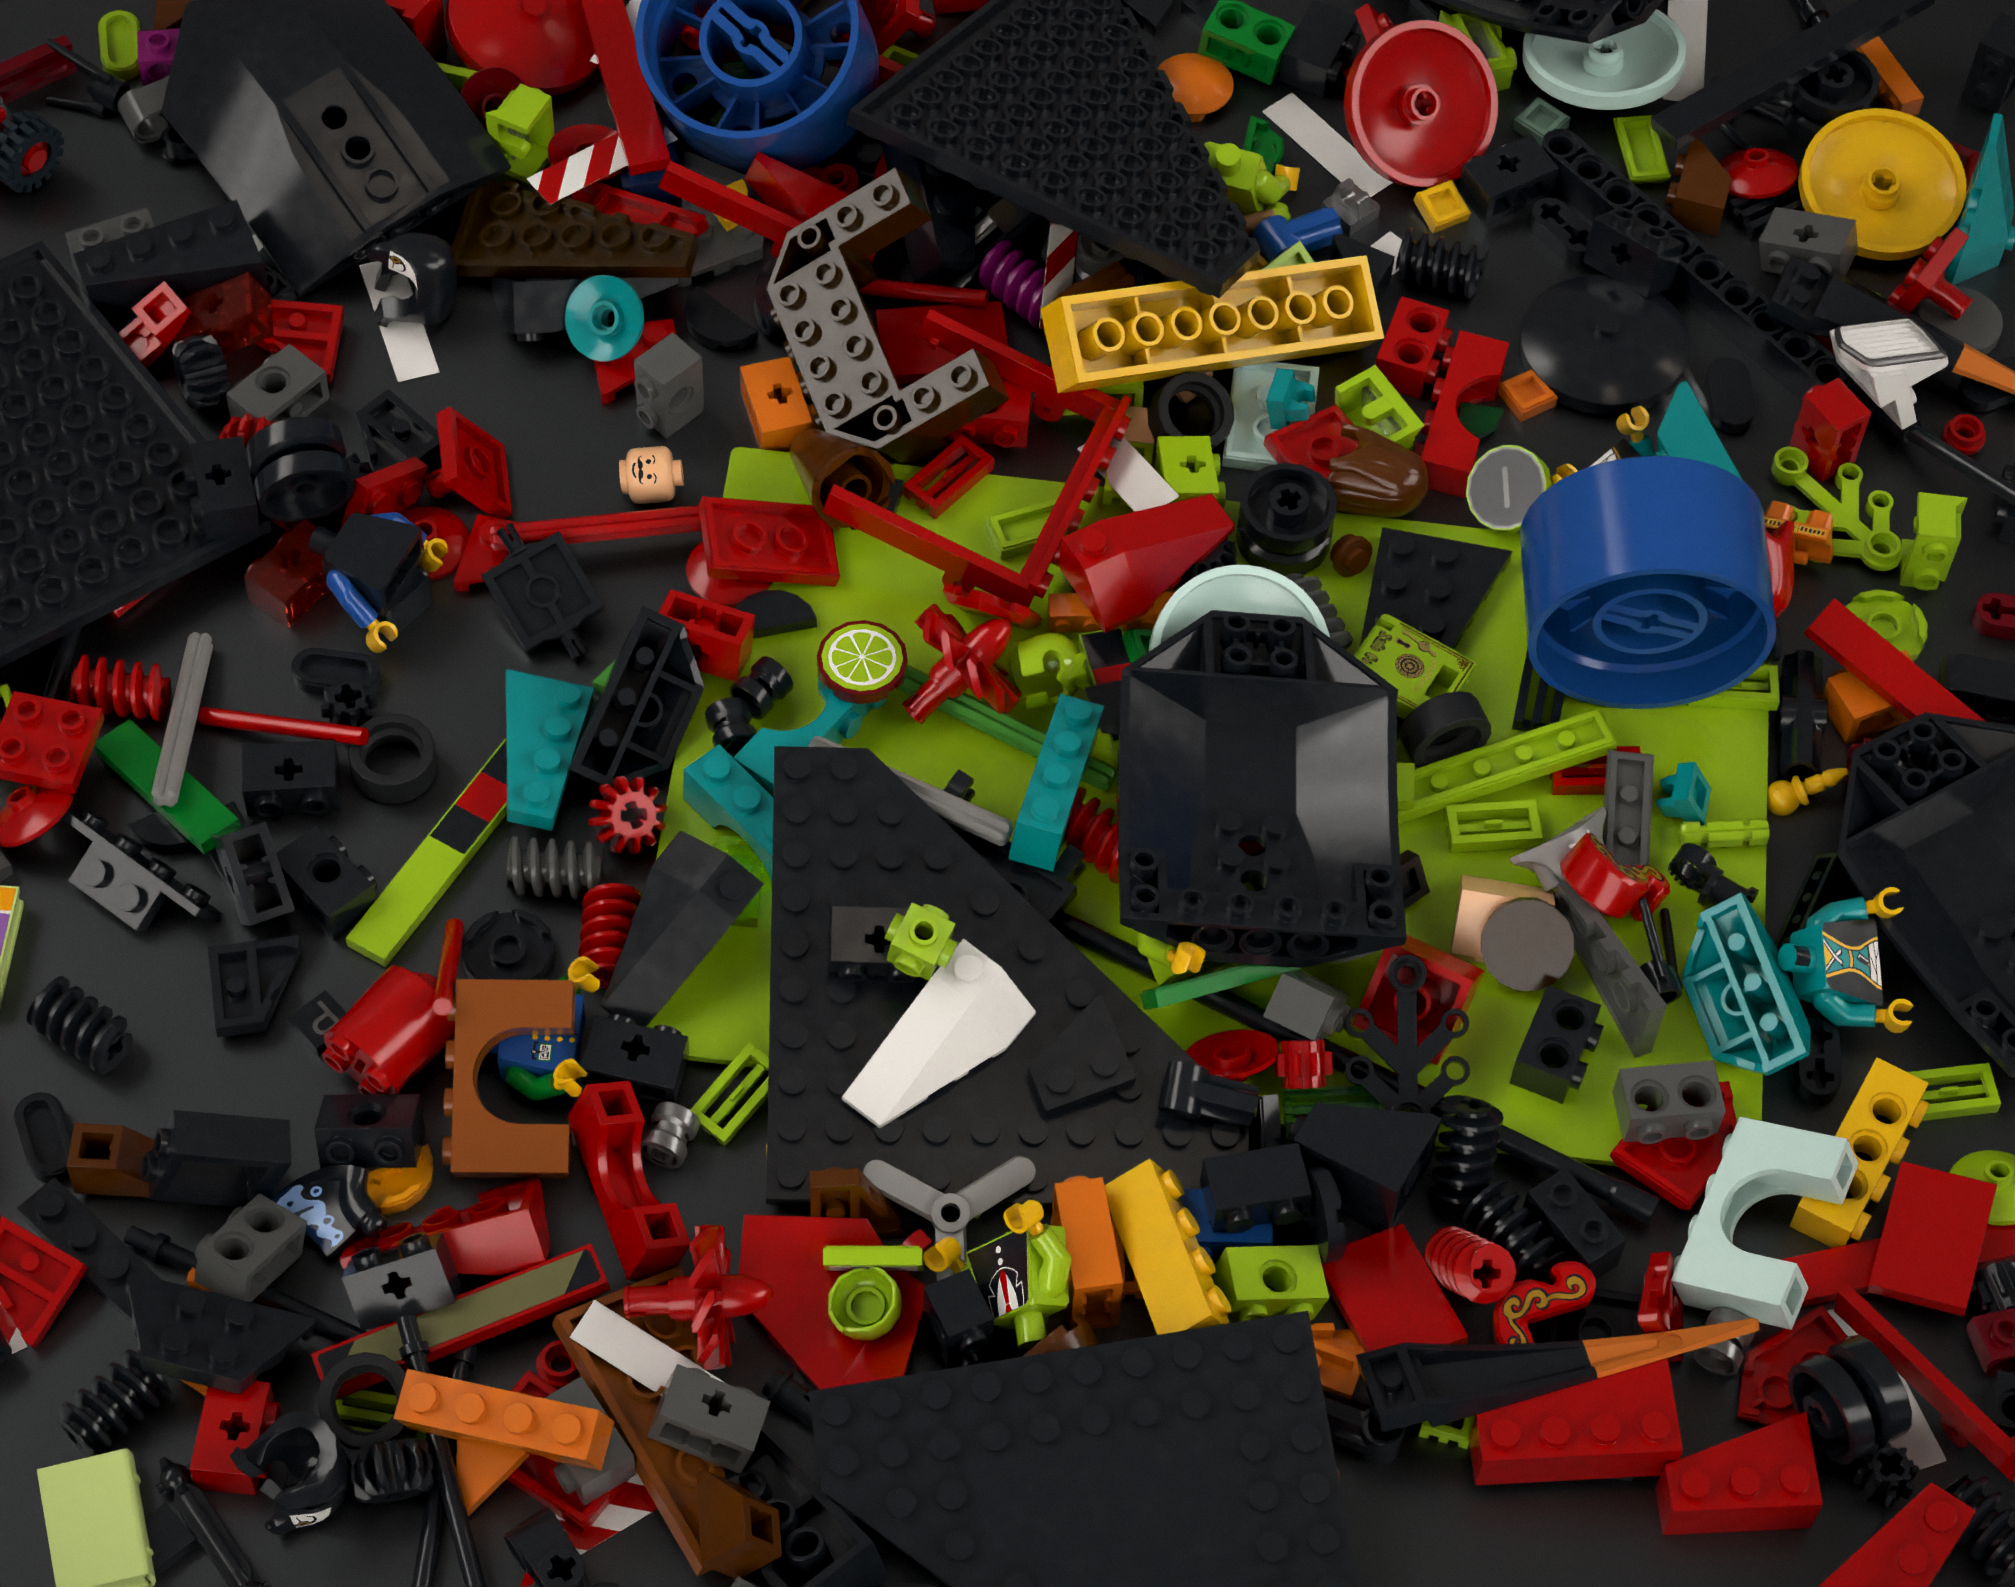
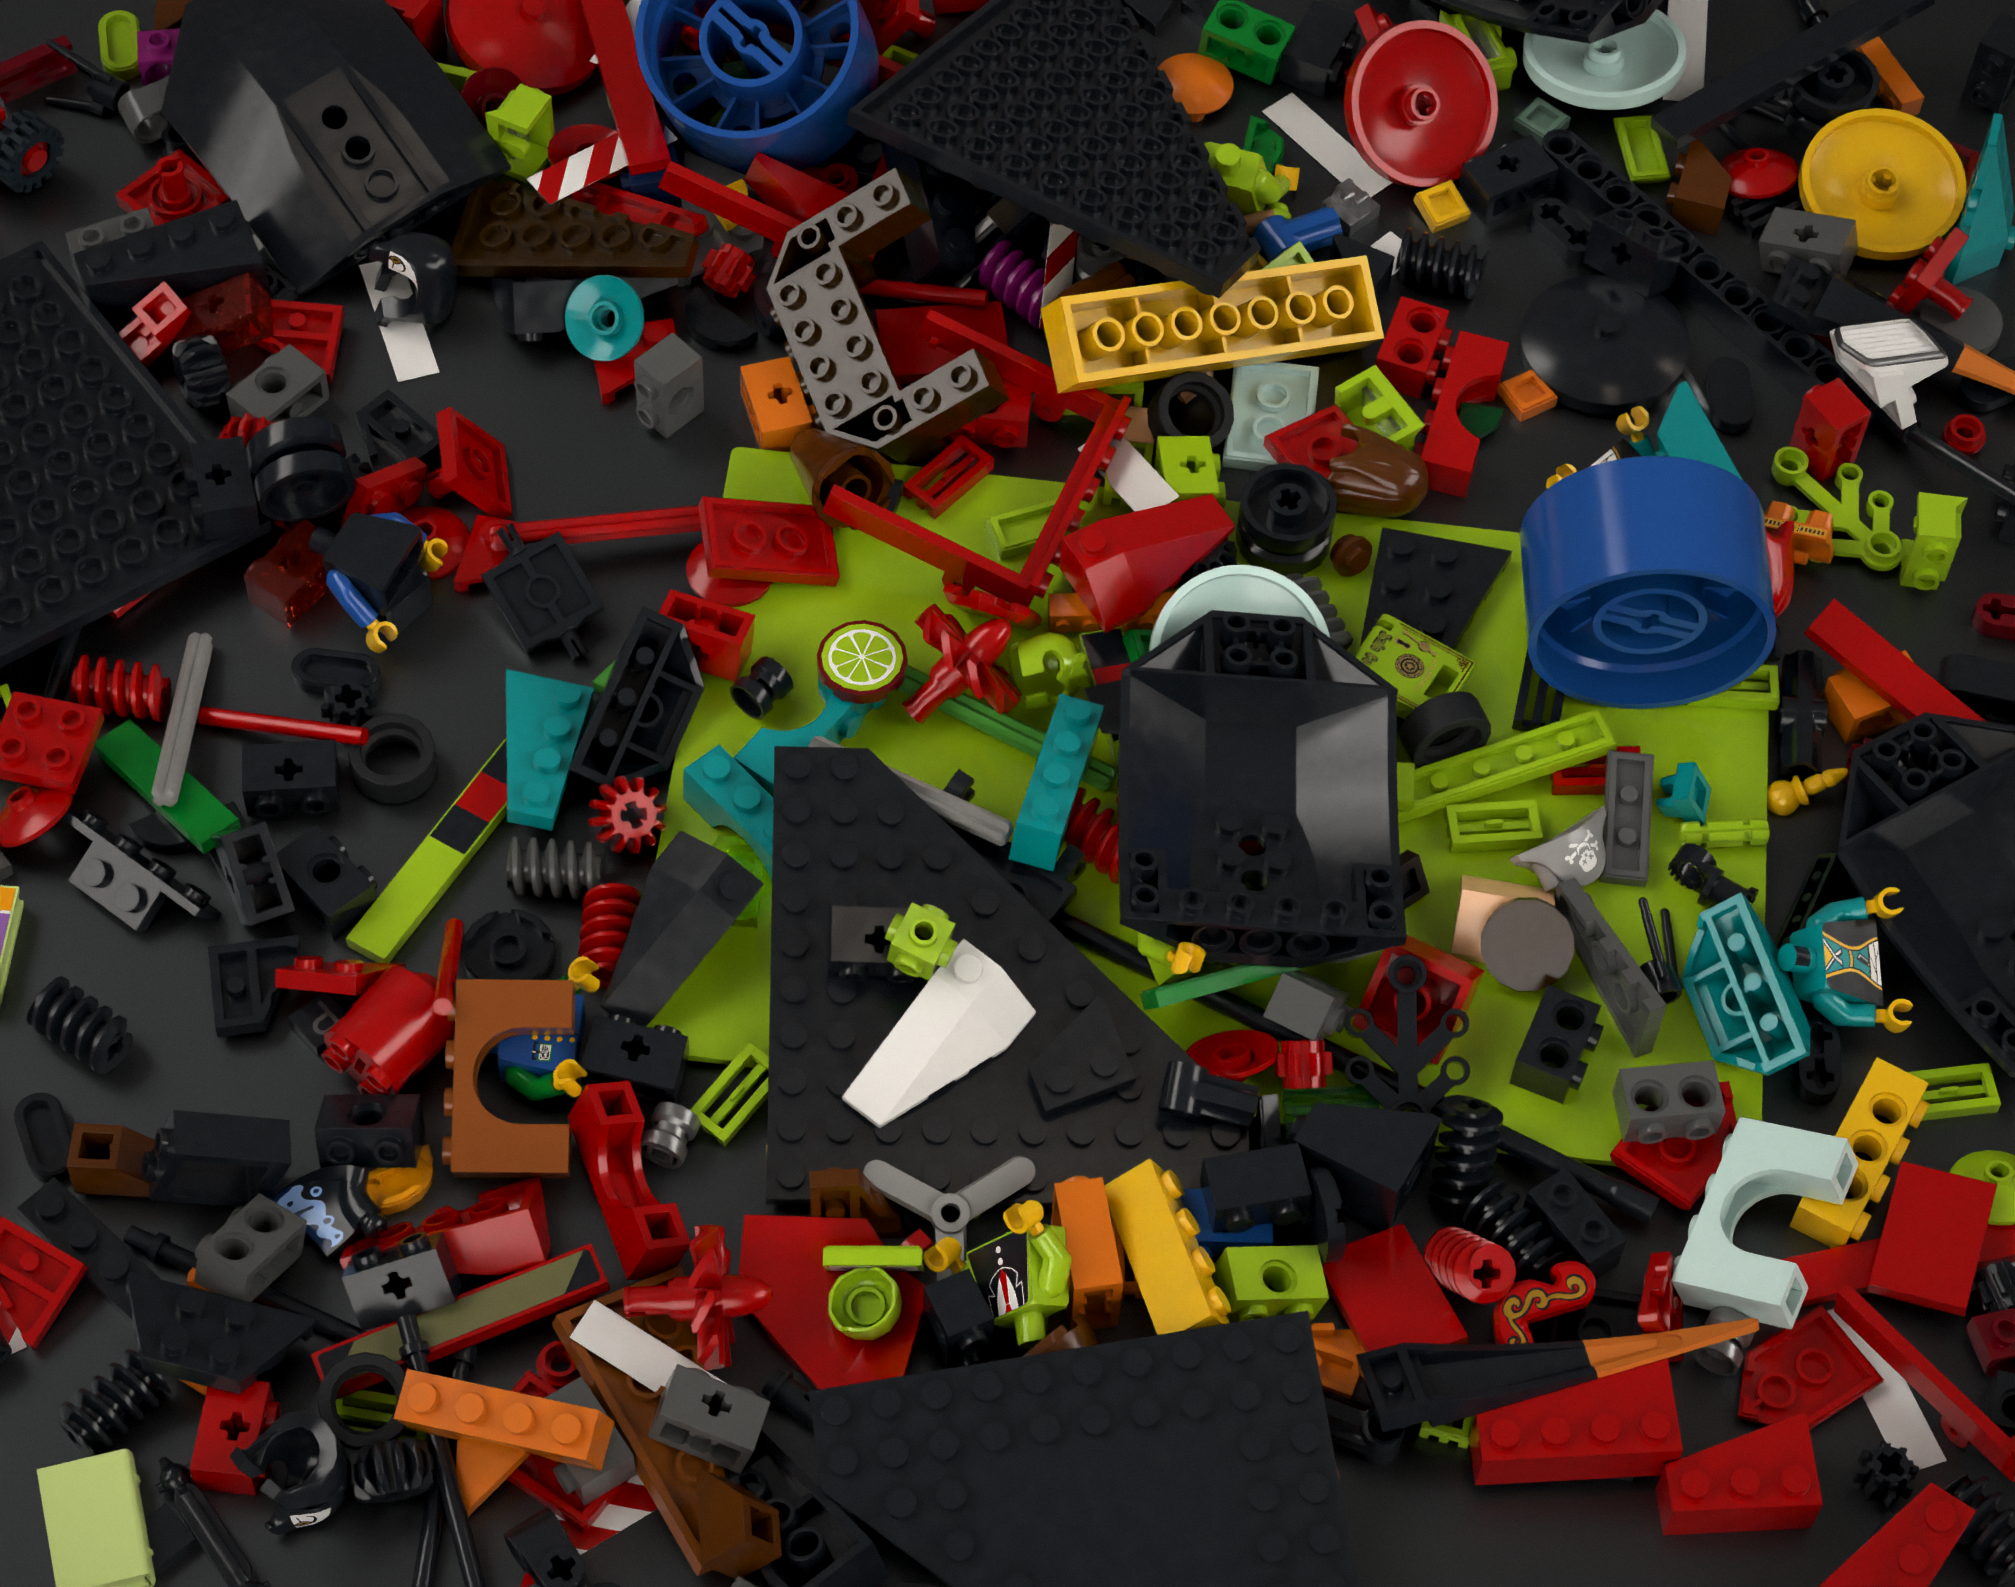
light nougat head [619,446,684,504] -> none
black wheel [705,697,757,758] -> none
black tile [735,590,817,639] -> none
teal tile [1266,368,1316,430] -> none
tile [1466,445,1553,533] -> none
red animal [1560,833,1671,922] -> none
black wheel [1788,1335,1912,1464] -> none
lime tile [1845,589,1928,661] -> none
none -> red plate [115,149,230,226]
none -> red wing [275,956,406,995]
none -> red gear [701,243,756,299]

